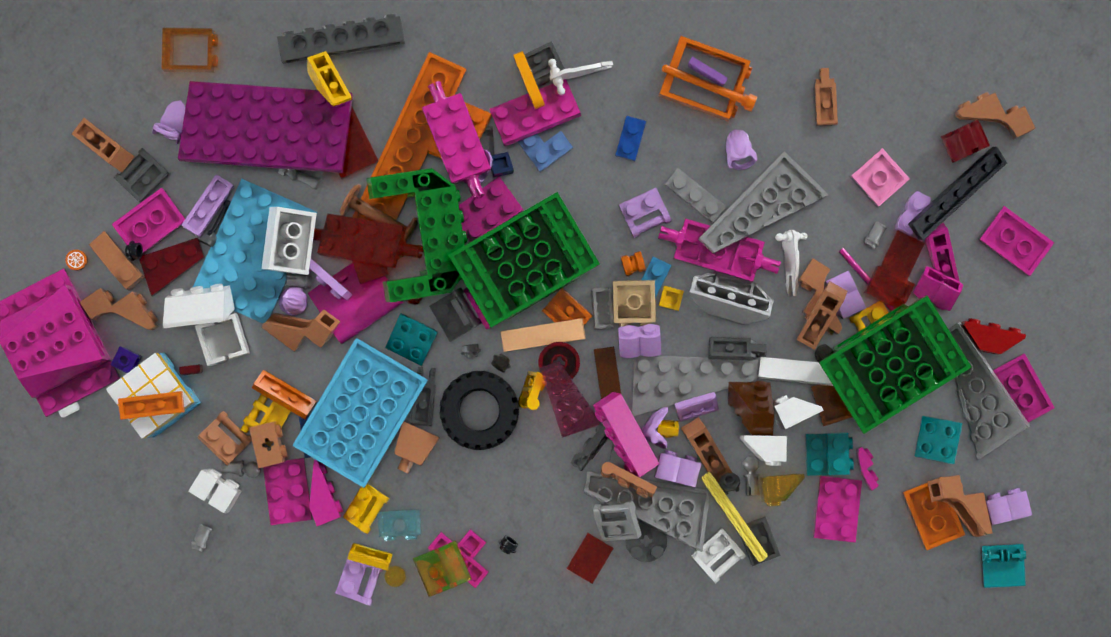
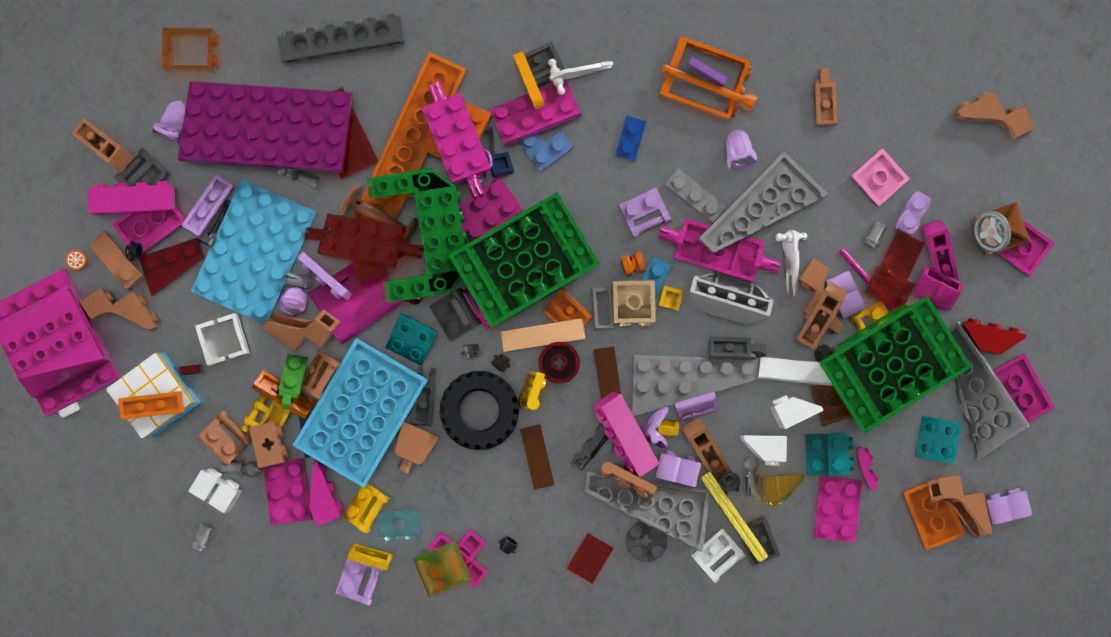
dark purple brick [110,346,142,373] -> none
white slope [163,284,235,328] -> none
white slope [261,207,317,275] -> none
yellow slope [307,51,352,106] -> none
clear yellow plate [385,566,406,587] -> none
clear pink wing [540,361,601,438] -> none
light grey plate [593,501,642,541] -> none
lavender brick [618,324,661,358] -> none
reddish brown wedge [728,381,774,436] -> none
black plate [908,147,1007,240] -> none
dark red brick [941,120,990,163] -> none
teal hinge [982,544,1026,588] -> none
none -> dark pink brick [88,181,176,215]
none -> bright green hinge [279,354,308,410]
none -> nougat plate [302,350,341,399]
none -> reddish brown tile [520,424,554,490]
none -> piece [973,202,1030,256]

